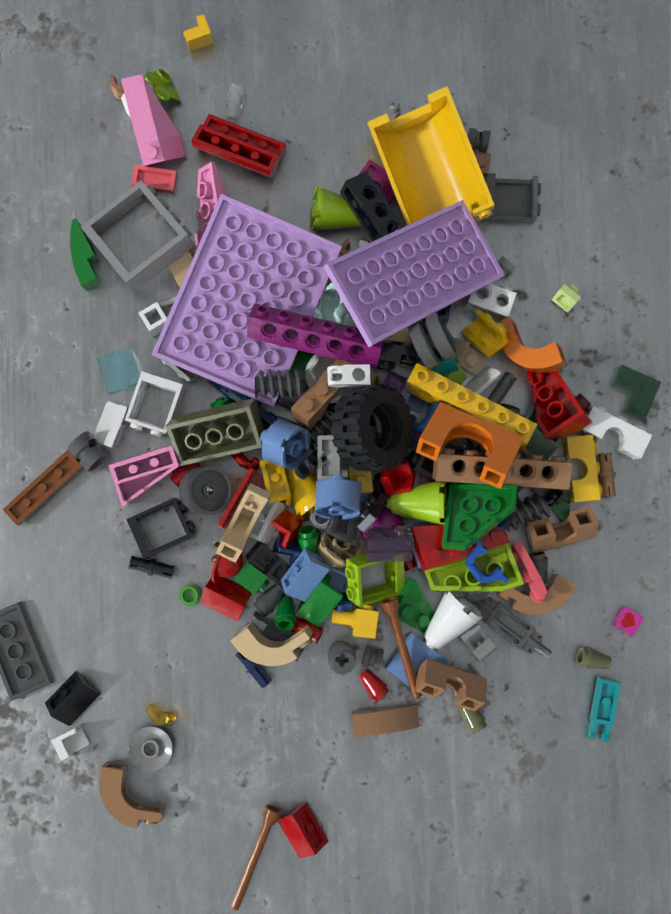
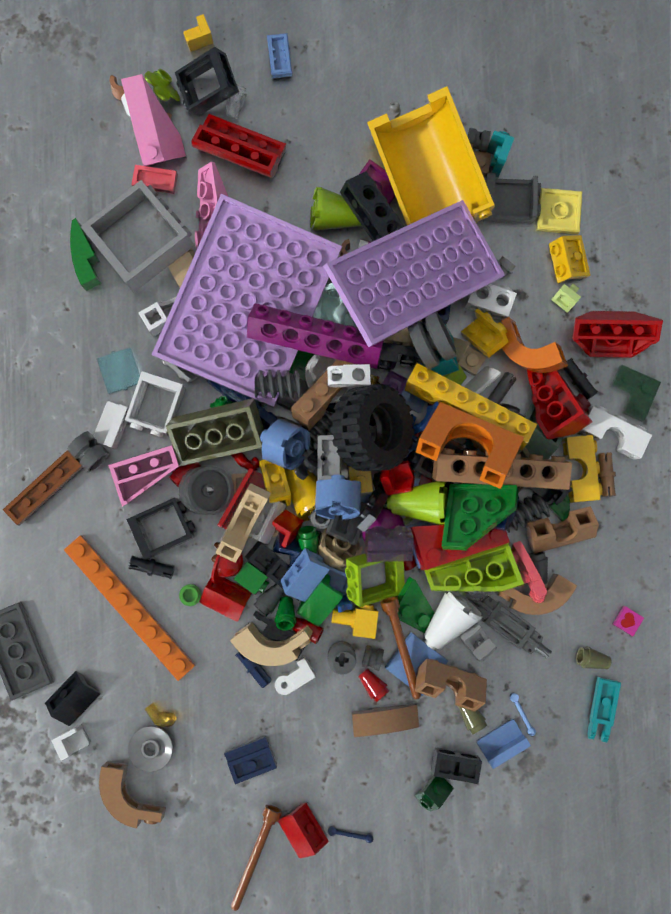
blue helmet [465,539,509,583] -> none
none -> orange plate [64,535,196,681]
none -> black window [175,47,239,116]
none -> dark blue plate [224,736,277,784]
none -> medium blue plate [267,33,292,78]
none -> white leg [275,656,316,695]
none -> dark blue hinge [328,826,374,843]
none -> dark green bracket [415,776,454,811]
none -> black brick [431,748,482,784]
none -> medium blue panel [477,719,531,769]
none -> teal bracket [487,131,515,177]
none -> light blue hinge [510,693,536,736]
none -> light yellow tile [536,188,583,235]
none -> yellow bracket [549,235,591,283]
none -> black pin [563,358,598,400]
none -> red wedge [572,311,663,358]

